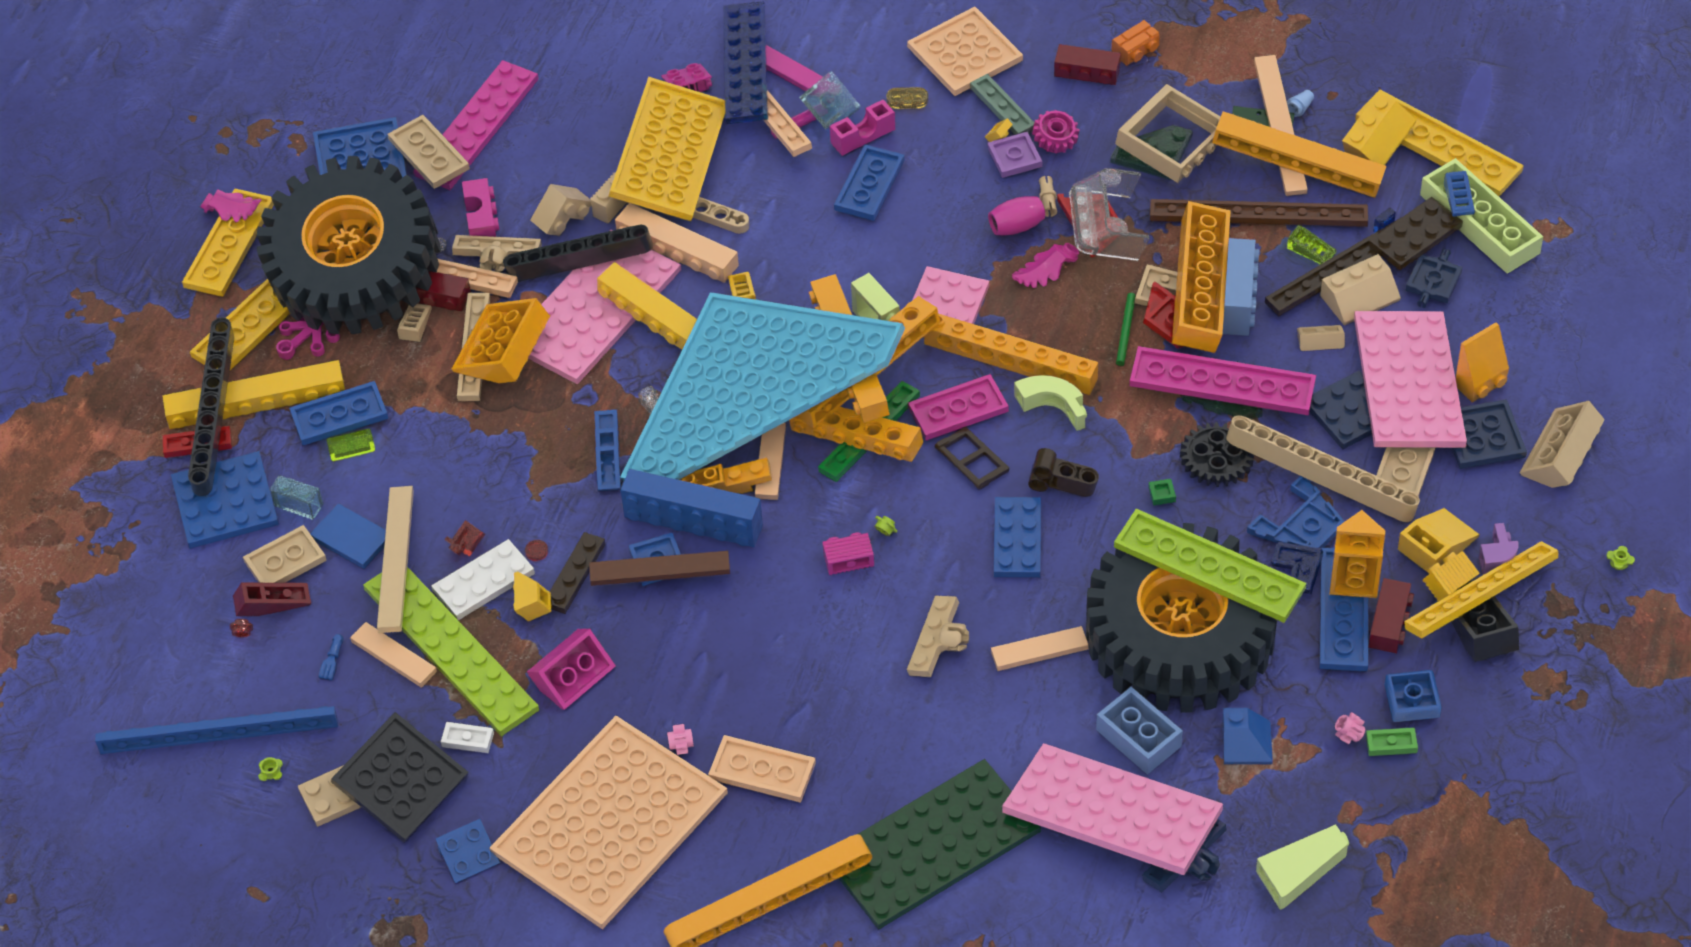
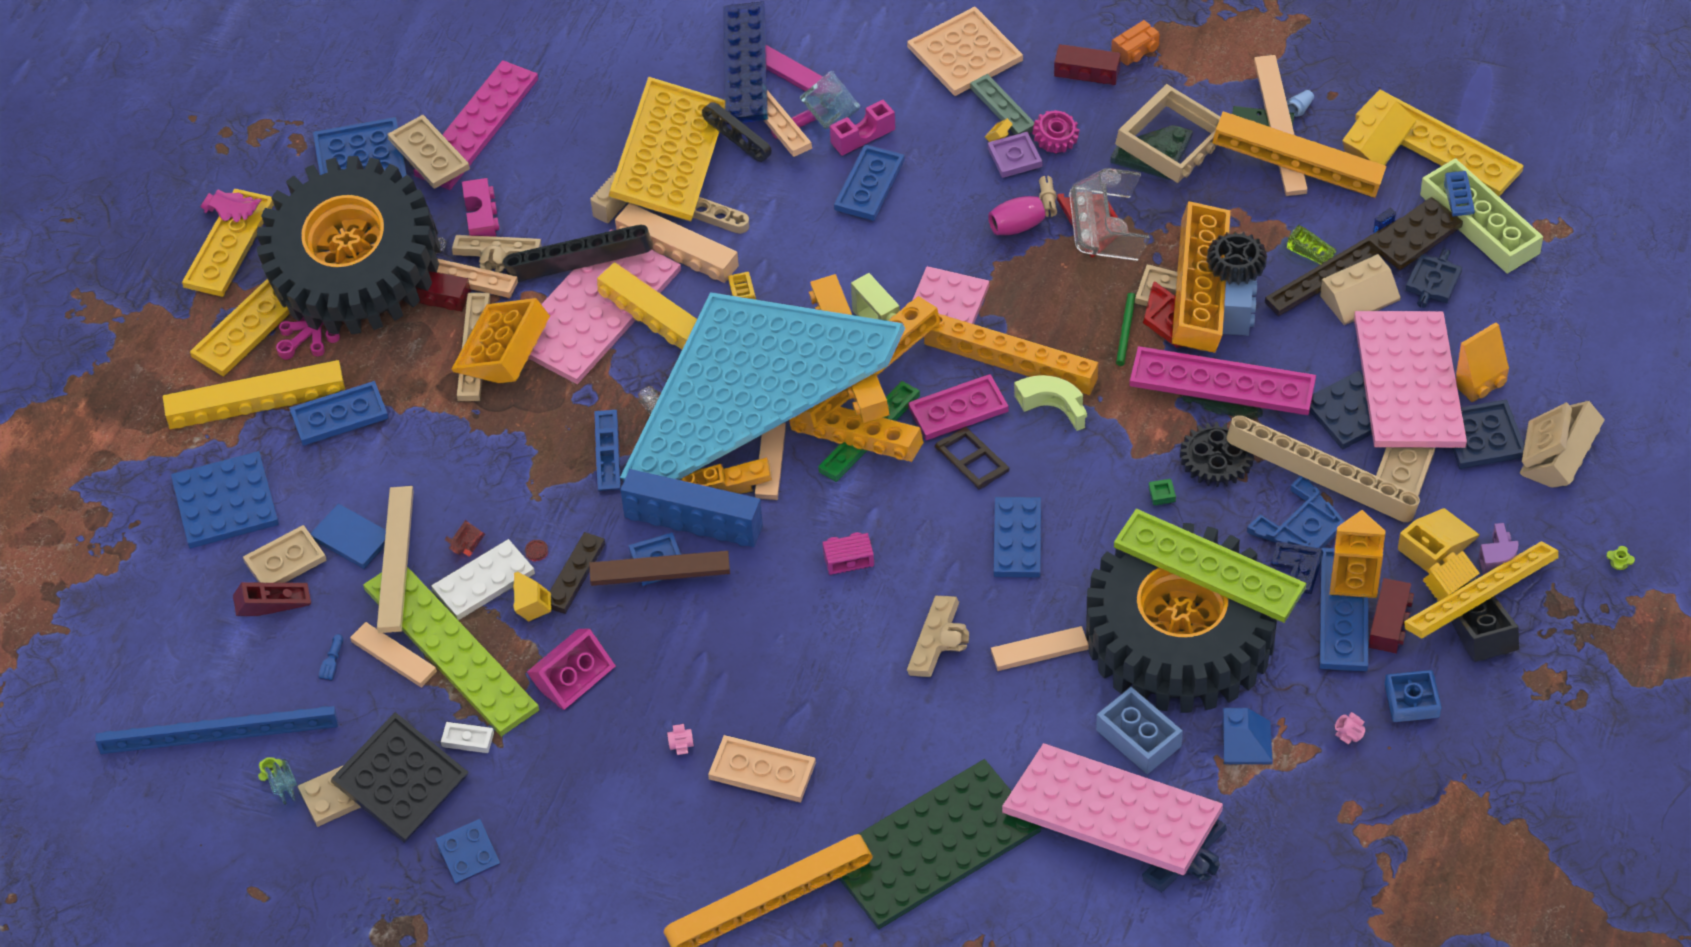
red plate [162,426,232,458] -> none
black beam [188,317,234,496] -> none
clear red plate [230,619,253,637] -> none
clear light blue brick [270,475,323,520] -> none
clear neon green slope [326,428,375,461] -> none
tan slope [397,304,432,342] -> none
light nougat plate [490,716,728,930] -> none
tan brick [531,184,591,236] -> none
dark pink hinge [661,63,712,92] -> none
lime plate [874,516,897,536] -> none
clear yellow plate [886,87,928,109] -> none
dark pink plant [1012,243,1079,288] -> none
dark brown piece [1028,448,1099,497] -> none
reddish brown plate [1150,199,1368,227] -> none
yellowish green slope [1256,825,1349,910] -> none
tan slope [1297,325,1345,351] -> none
bright green plate [1366,728,1418,756] -> none
none -> clear light blue piece [264,758,297,805]
none -> black beam [702,102,772,162]
none -> black gear [1207,231,1267,286]
none -> tan plate [1522,402,1572,468]

